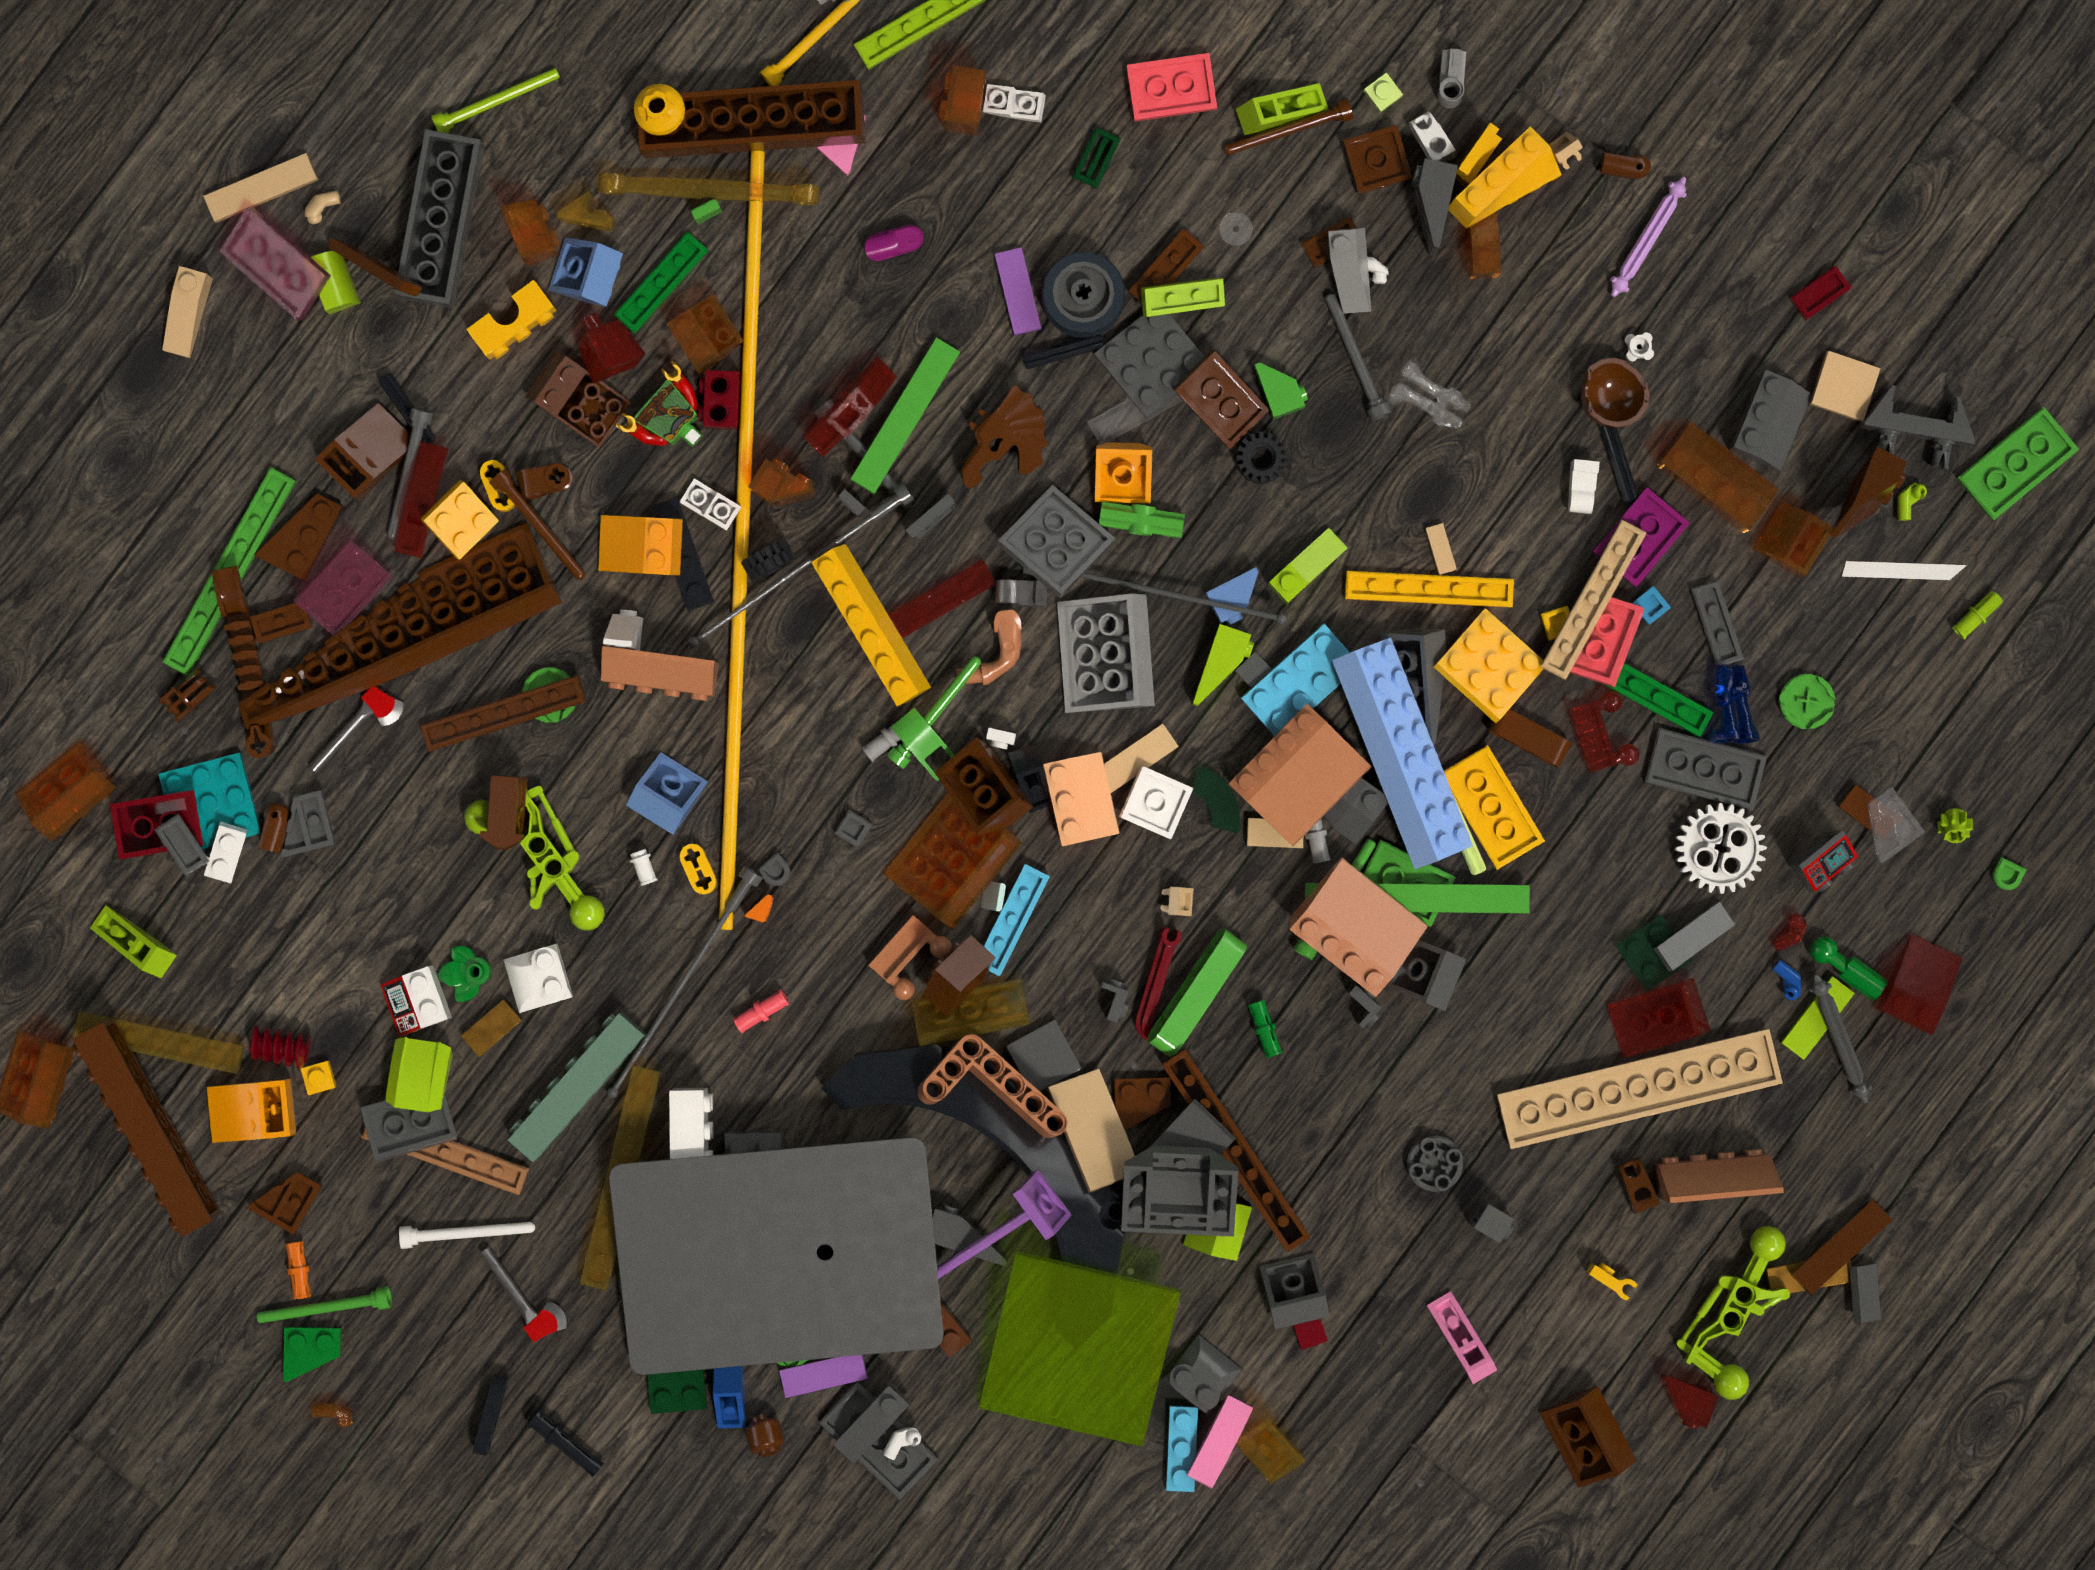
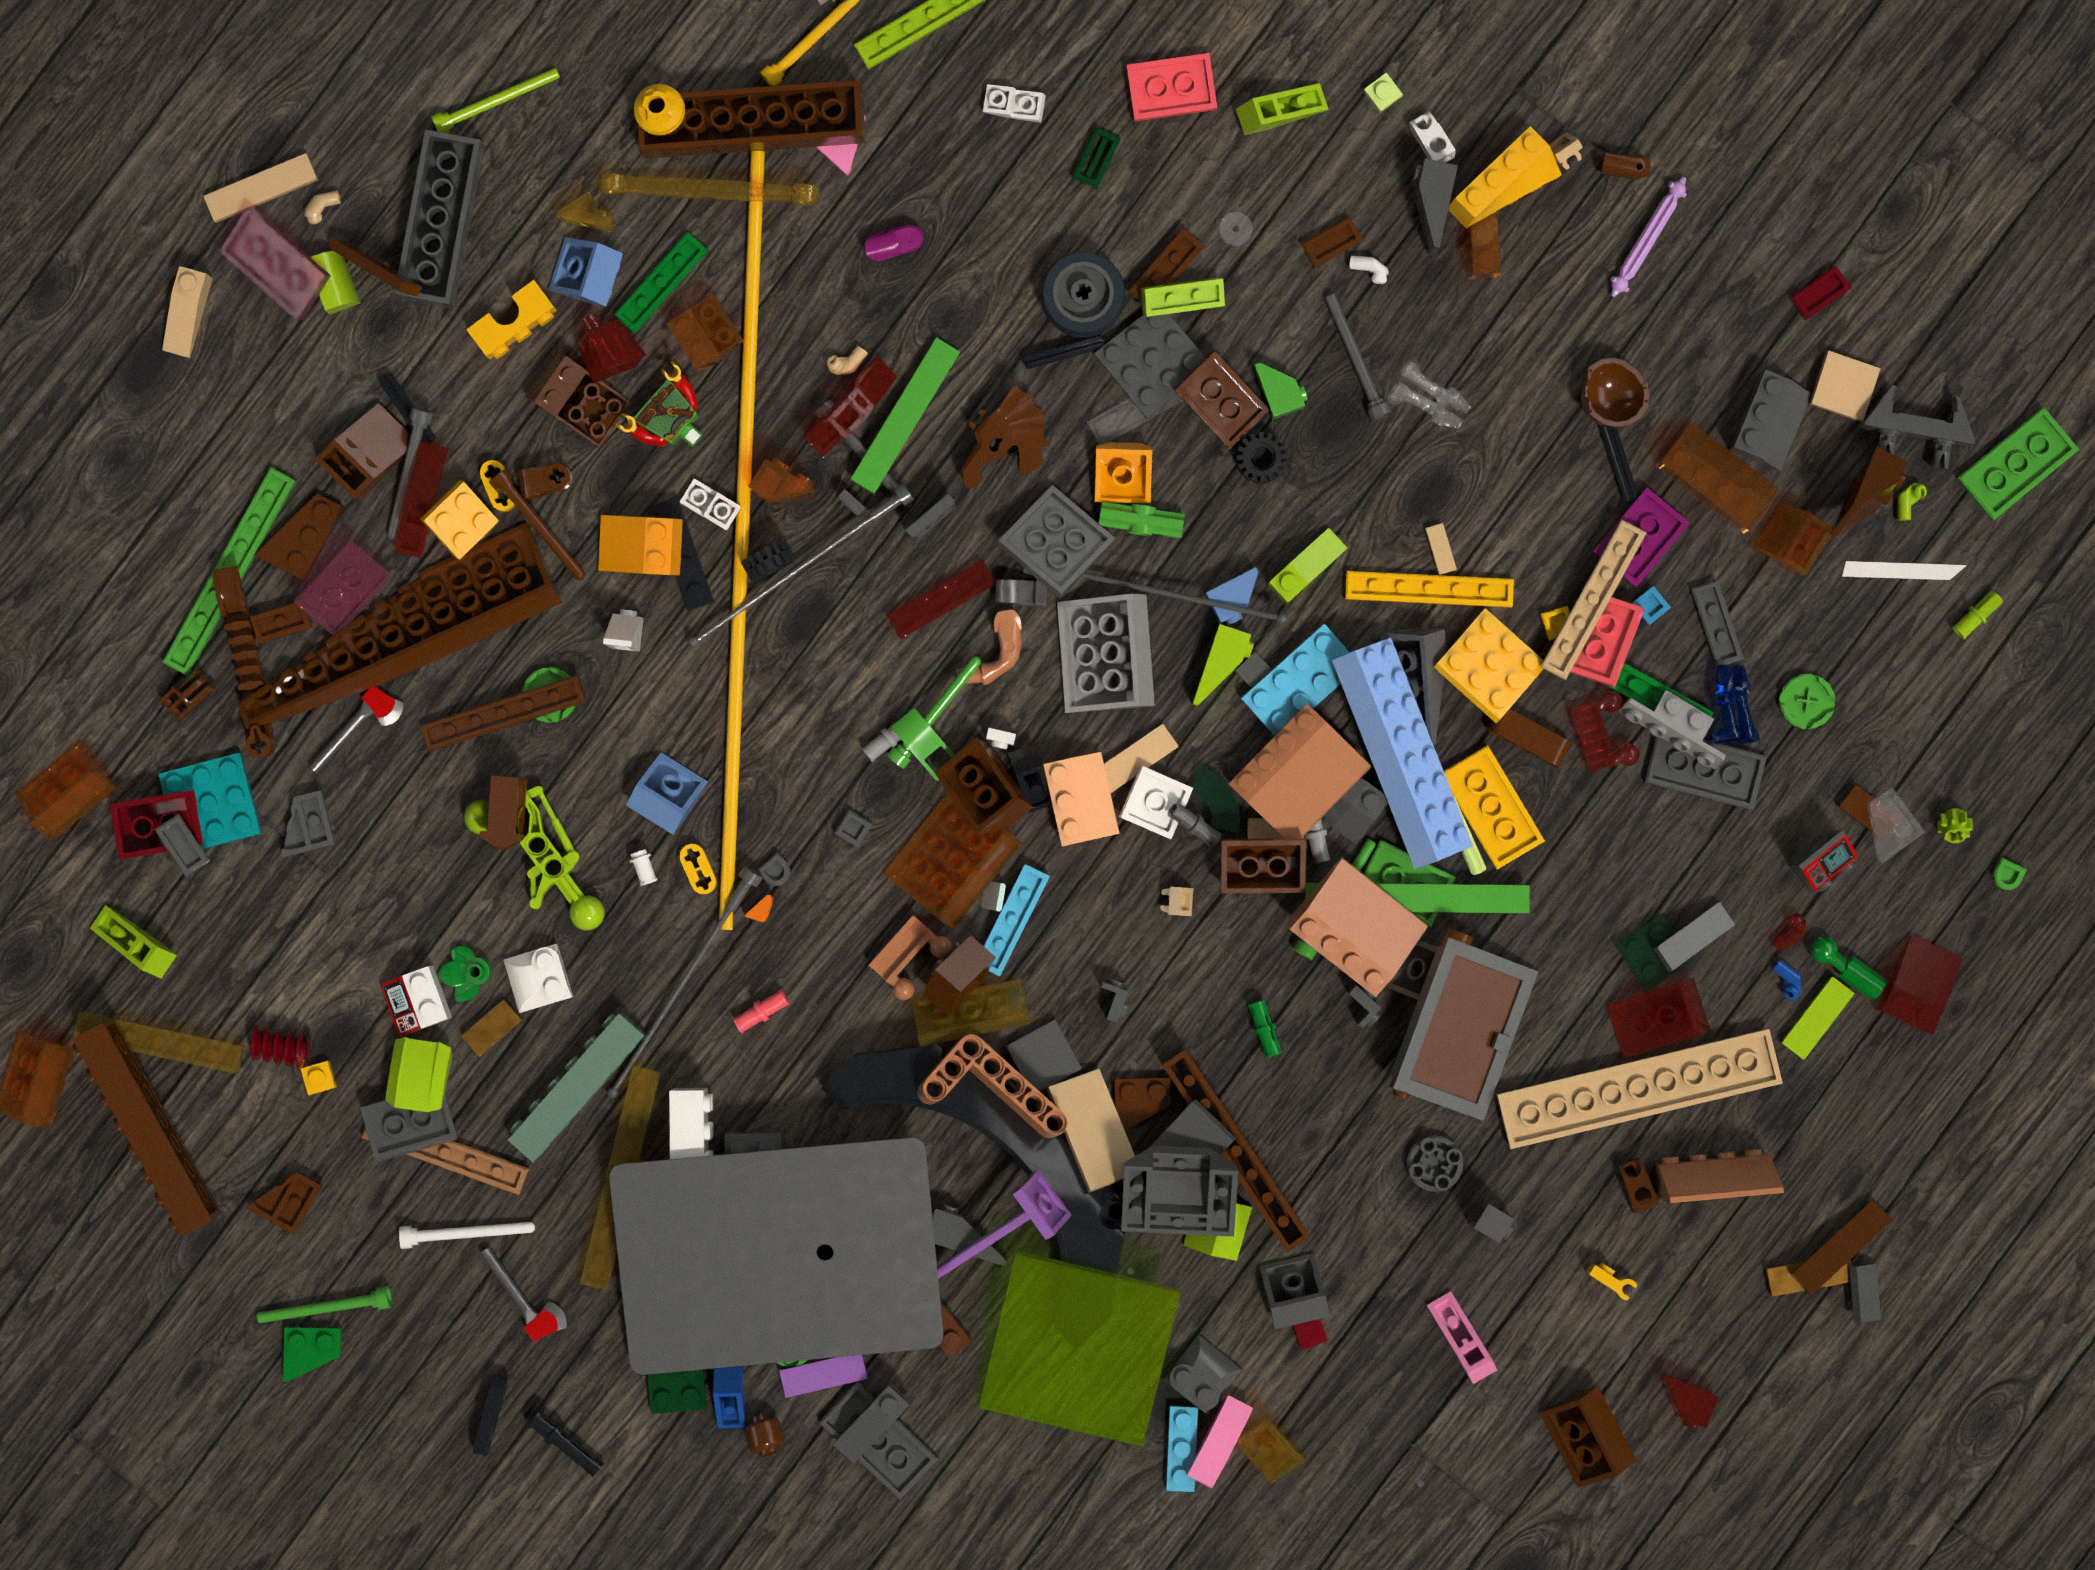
white plate [204,822,247,883] -> none
light orange slope [207,1078,296,1143] -> none
reddish brown piece [258,803,289,854] -> none
orange pin [285,1241,311,1299] -> none
clear orange arm [311,1404,354,1427] -> none
clear orange slope [500,199,561,267] -> none
nougat slope [601,646,719,701] -> none
bright green tile [691,199,722,224] -> none
dark red brick [698,370,741,430] -> none
yellow brick [811,544,931,706] -> none
white arm [882,1427,921,1460] -> none
clear orange brick [939,65,987,136] -> none
medium lavender tile [995,247,1041,336] -> none
dark red piece [1135,925,1182,1040] -> none
bright green beam [1147,928,1247,1057] -> none
reddish brown piece [1223,98,1354,155] -> none
light grey slope [1328,227,1371,314] -> none
reddish brown plate [1343,125,1412,195] -> none
light grey piece [1437,49,1466,109] -> none
yellow slope [1456,123,1502,187] -> none
white leg [1568,459,1599,514] -> none
white plate [1625,332,1654,362] -> none
white gear [1674,803,1767,894] -> none
lime piece [1676,1226,1790,1400] -> none
dark grey wheel [1810,974,1872,1103] -> none
none -> tan arm [827,345,868,375]
none -> dark grey pin [1168,802,1221,847]
none -> reddish brown slope [1219,838,1306,894]
none -> door [1389,928,1538,1121]
none -> light grey bracket [1620,690,1726,769]

